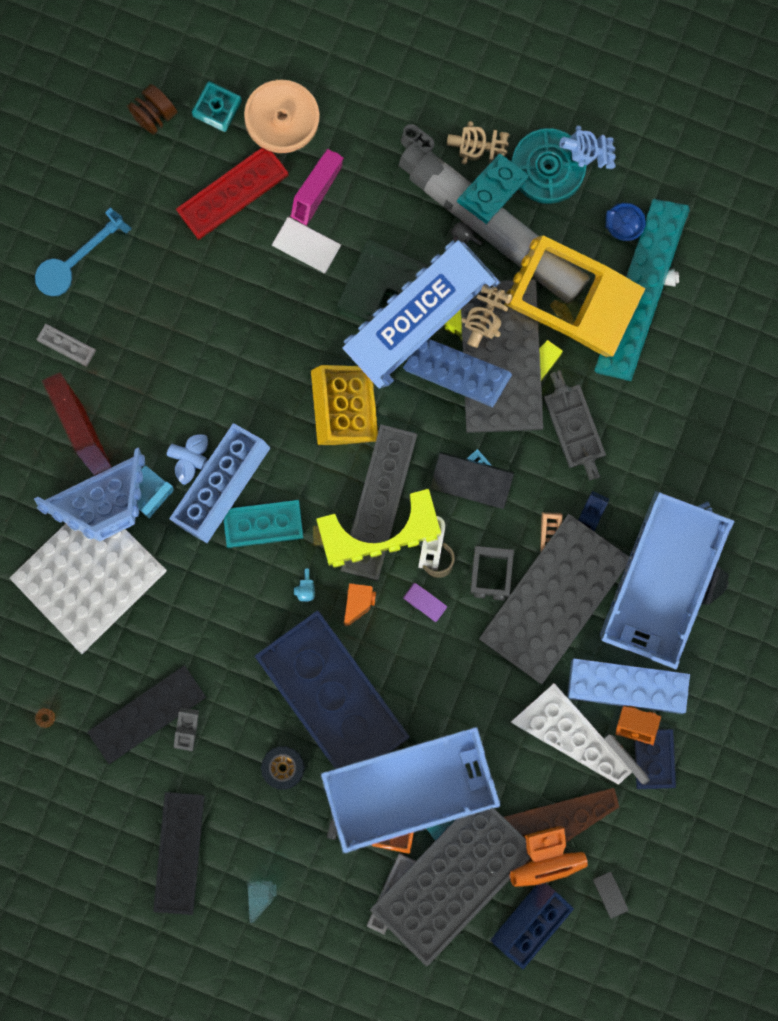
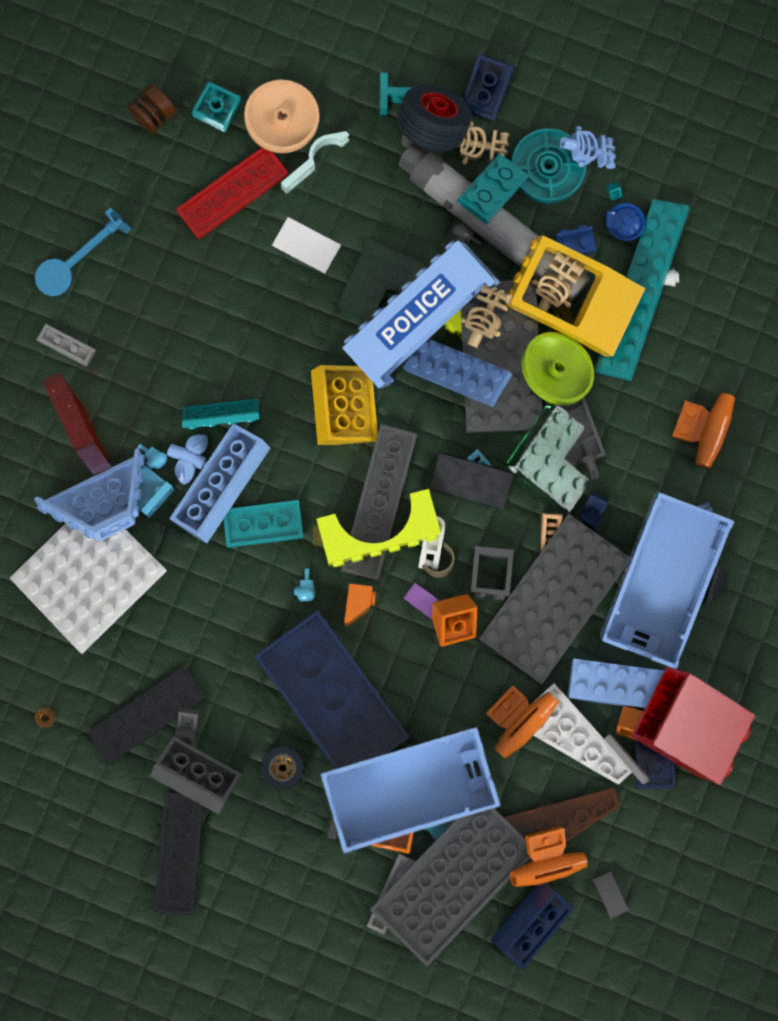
clear light blue slope [248,880,277,923] -> none
dark pink slope [291,149,344,226] -> none
none -> medium azure piece [138,444,167,469]
none -> dark grey brick [150,736,242,814]
none -> teal piece [182,398,259,429]
none -> light aqua piece [281,131,349,194]
none -> teal bracket [380,73,413,115]
none -> black wheel [397,84,472,152]
none -> orange slope [432,594,477,647]
none -> dark blue slope [463,54,516,121]
none -> orange plate [486,686,559,759]
none -> clear green piece [505,404,591,512]
none -> lime dish [521,332,594,405]
none -> tan torso [532,252,585,312]
none -> blue bracket [554,225,597,255]
none -> teal piece [605,182,622,201]
none -> brick [631,667,755,785]
none -> orange plate [672,393,735,469]

